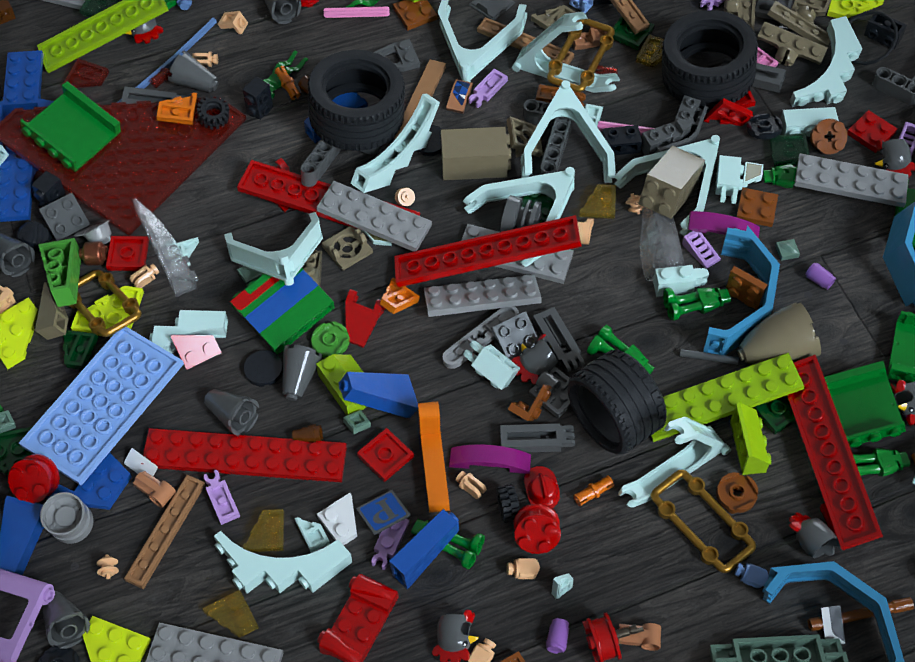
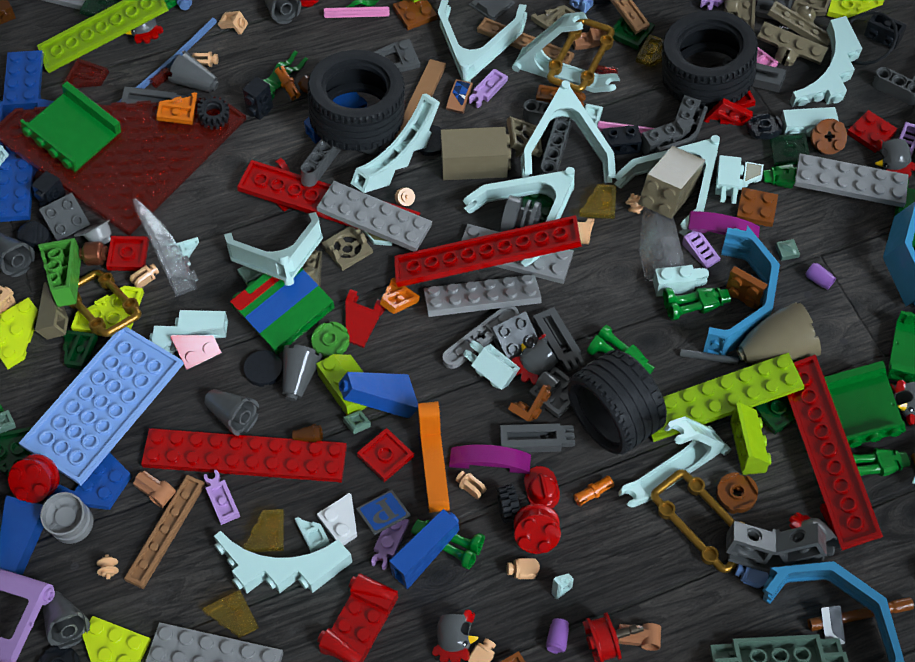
white sticker [124,448,158,476] -> none
none -> dark grey brick [726,521,827,573]

